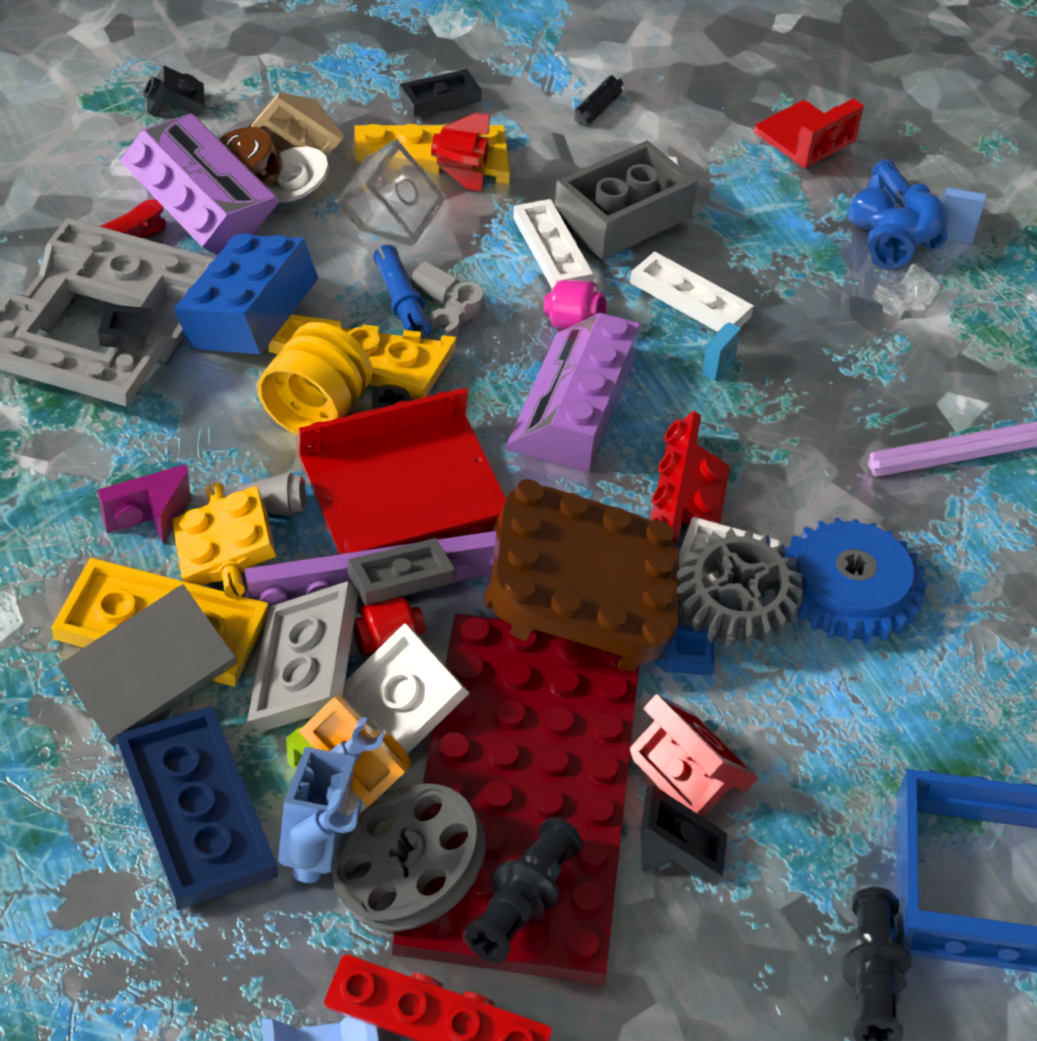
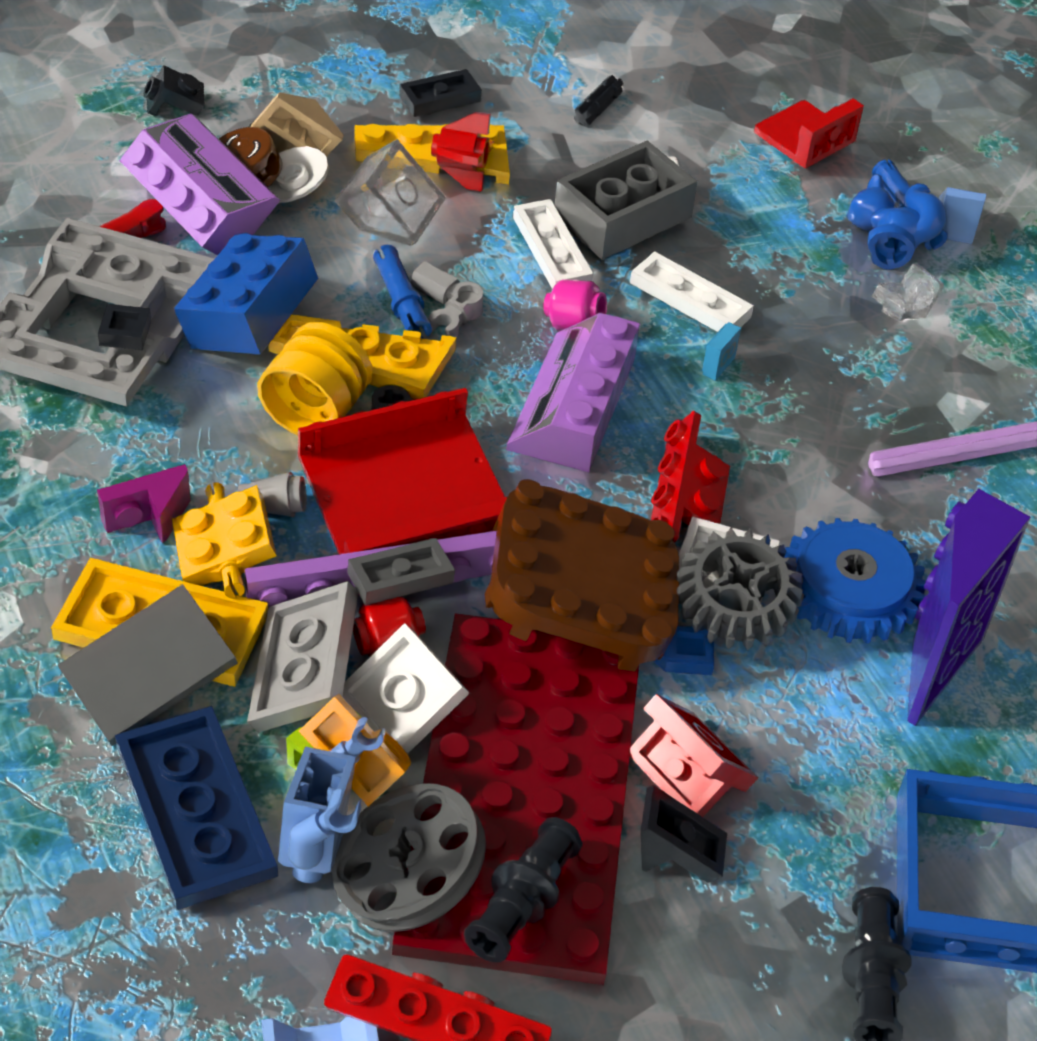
none -> dark purple slope [907,488,1031,726]

